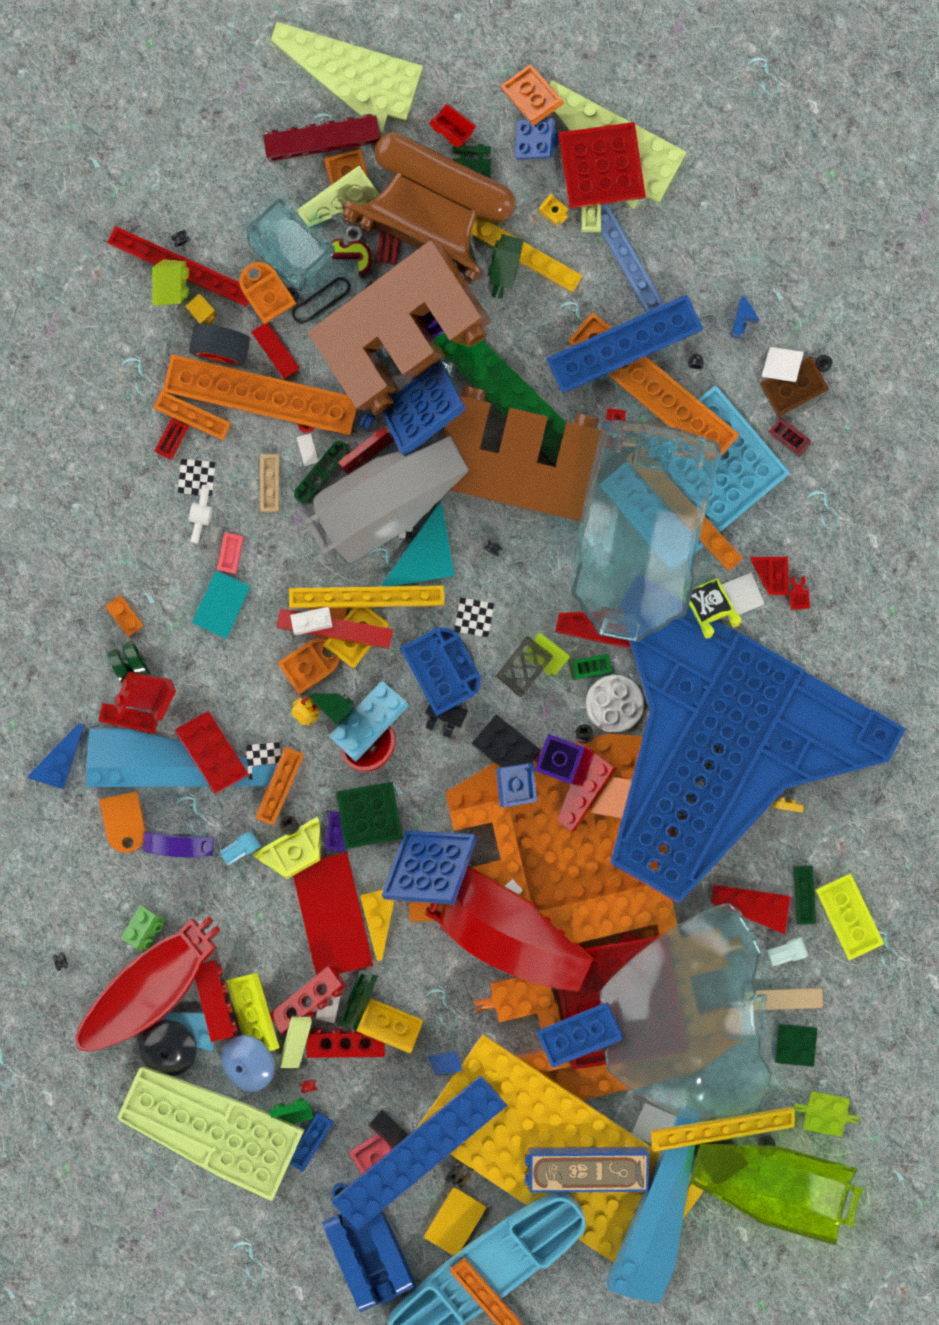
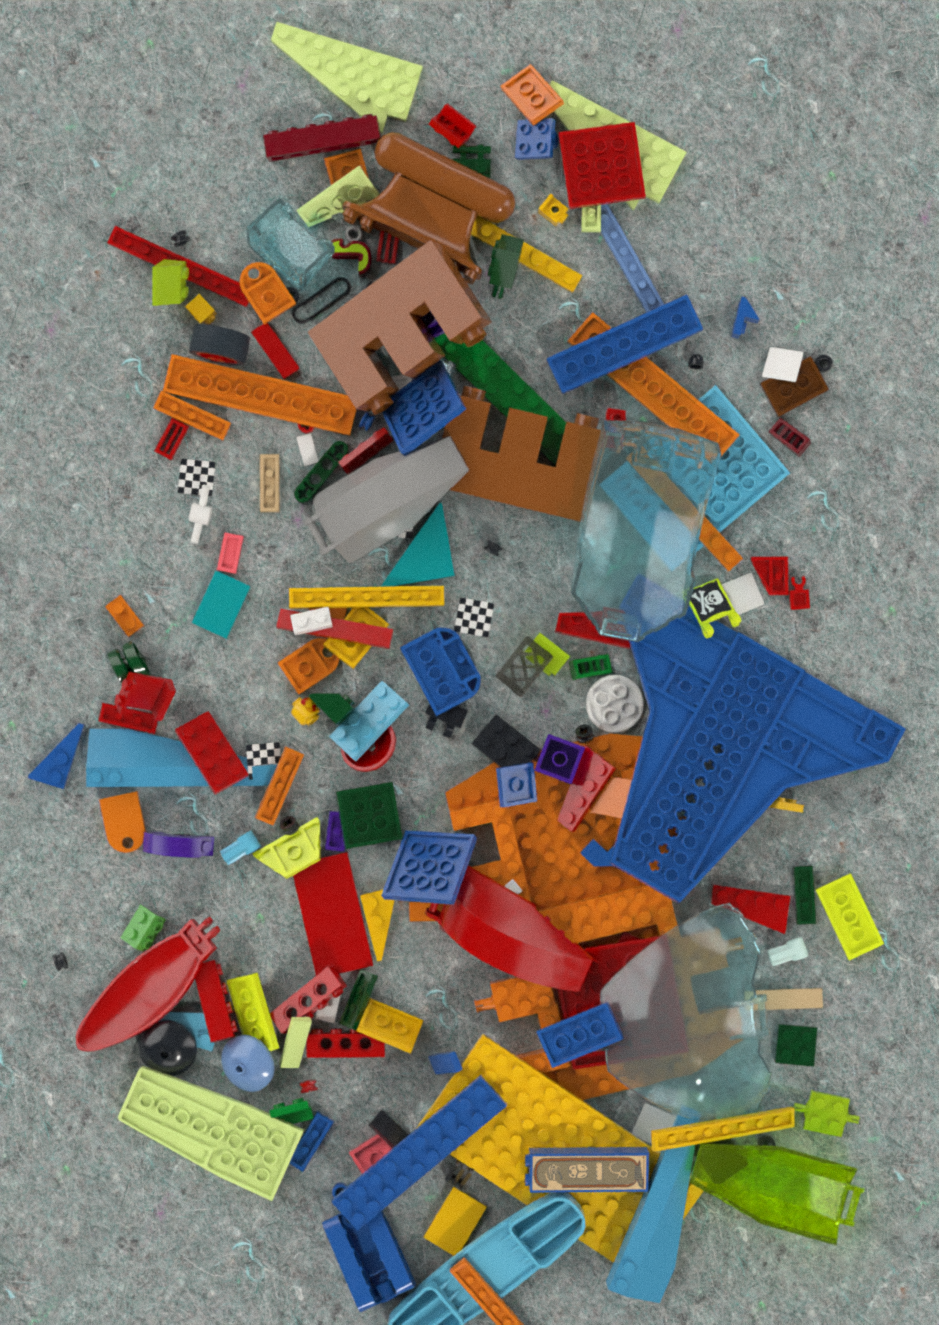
none -> blue tile [580,839,615,866]

